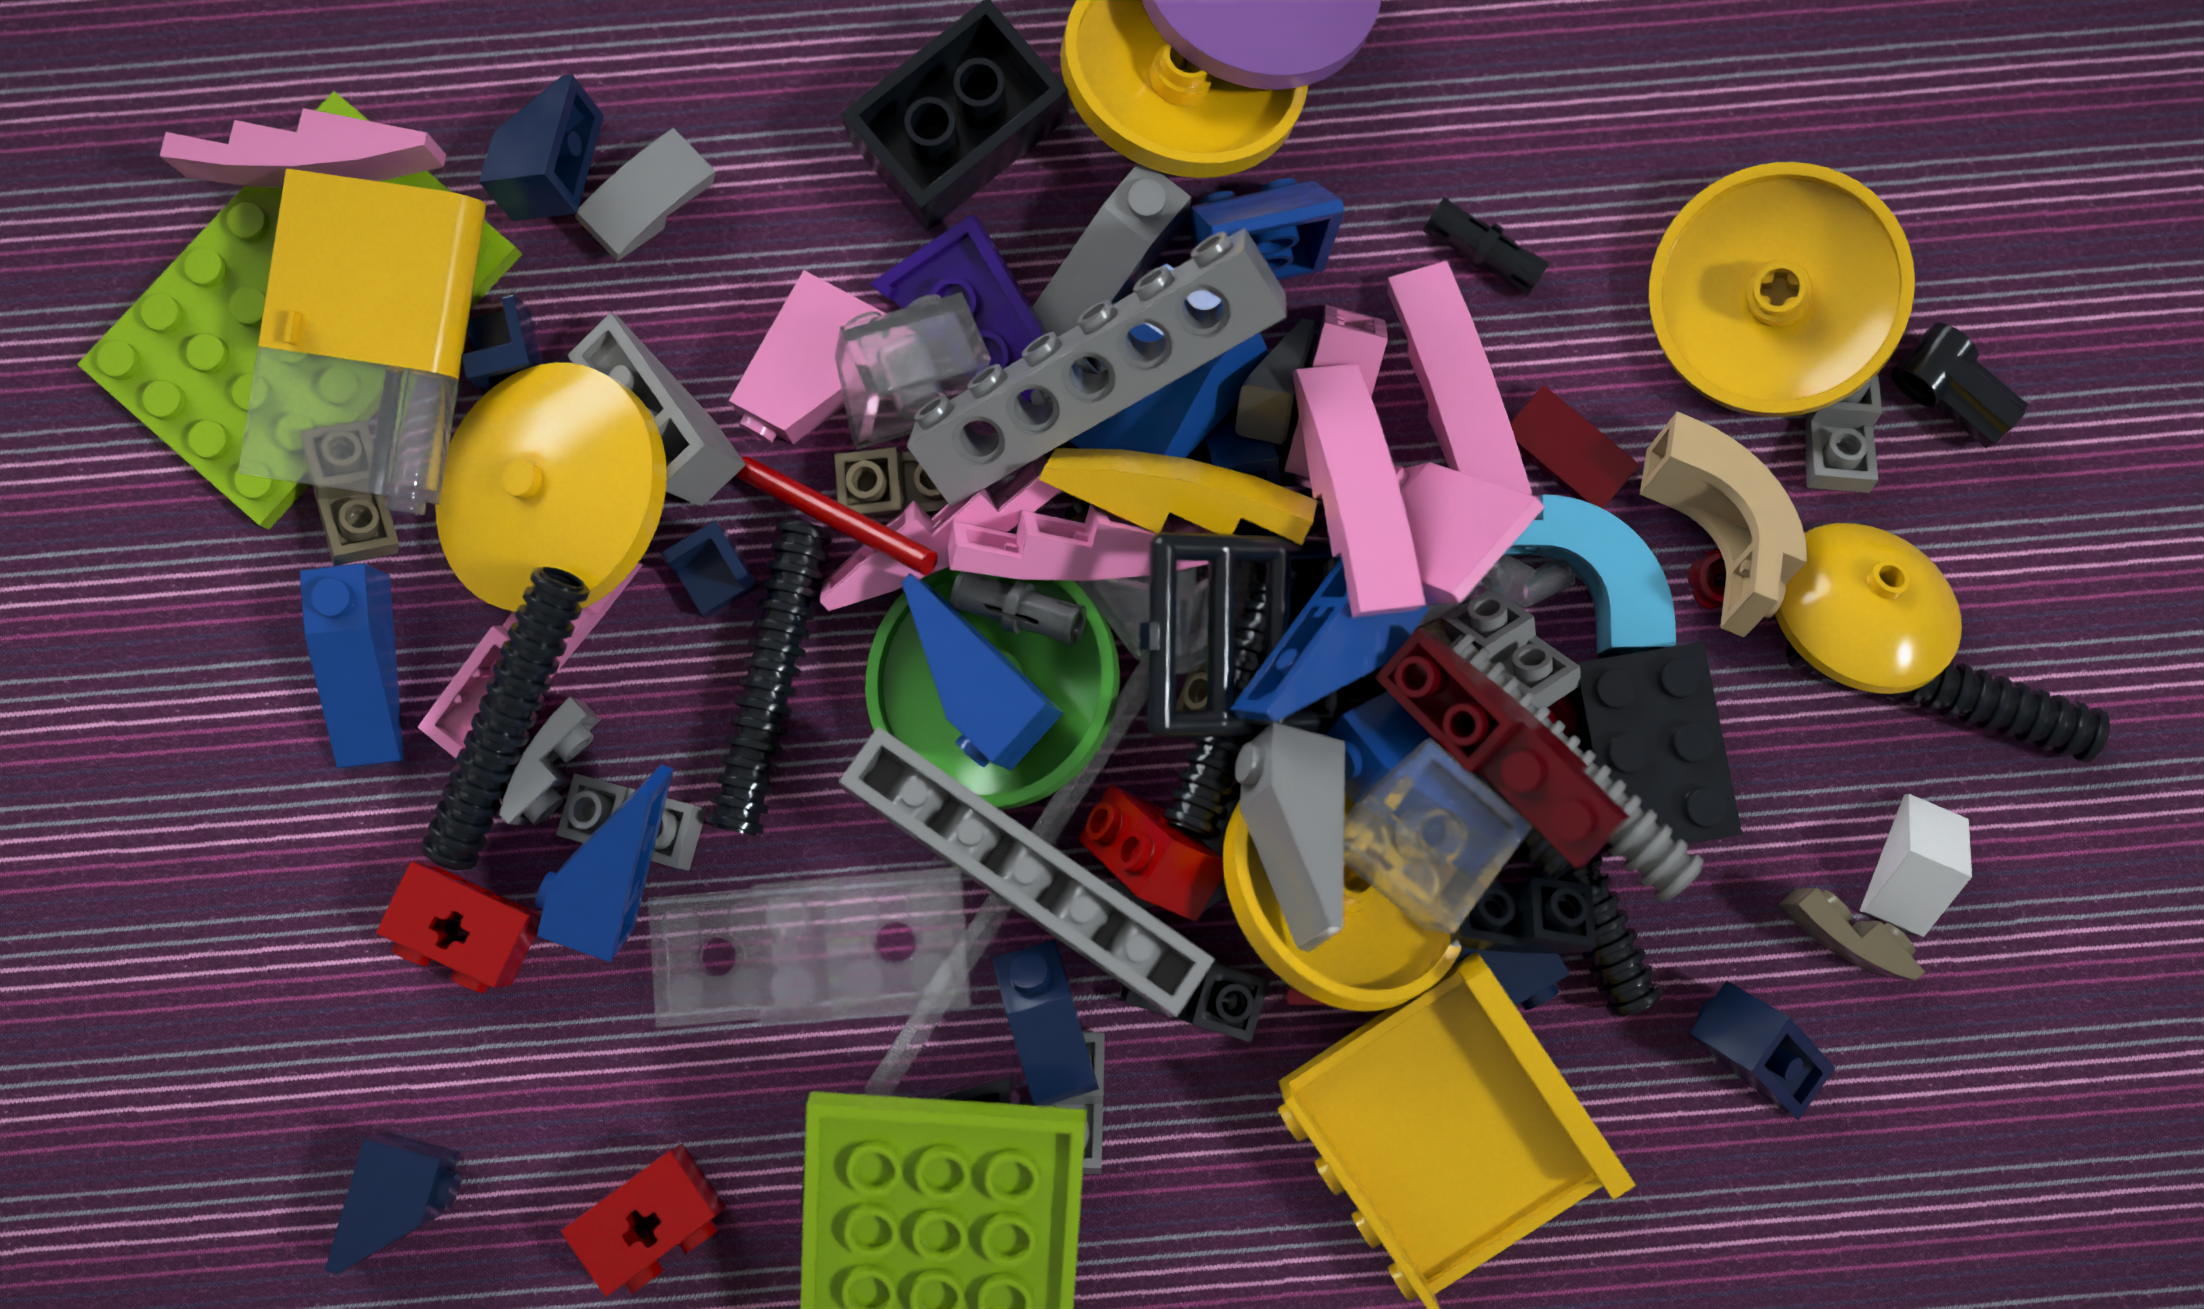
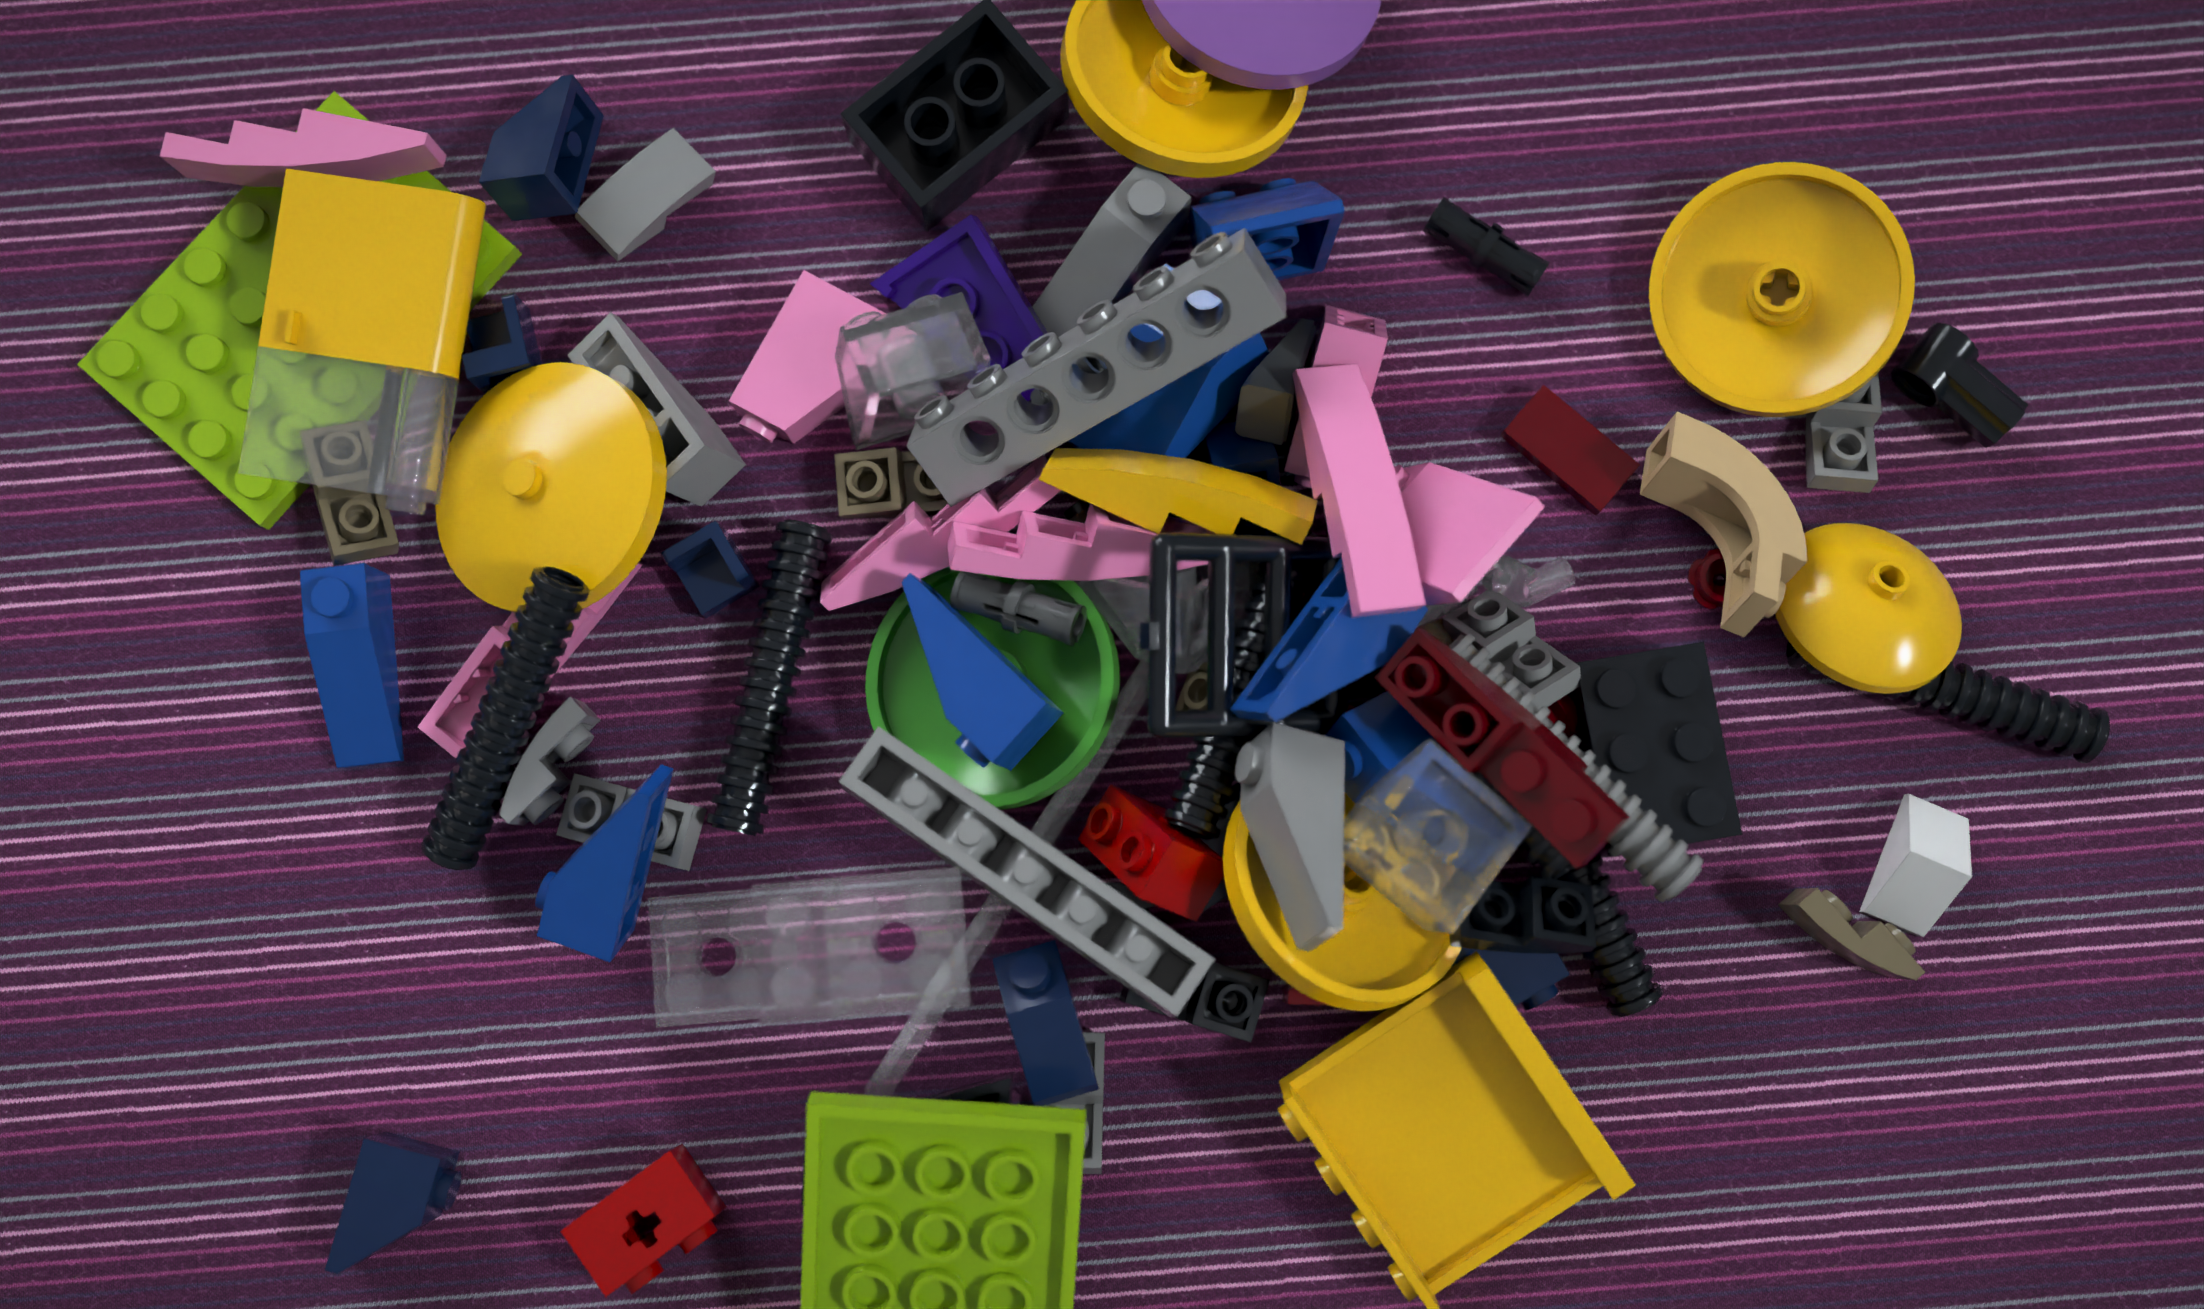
red brick [376,861,542,993] -> none
red bar [736,456,938,575] -> none
bright pink slope [1388,261,1532,496] -> none
medium azure arch [1502,494,1676,655] -> none
dark blue slope [1689,980,1835,1120] -> none

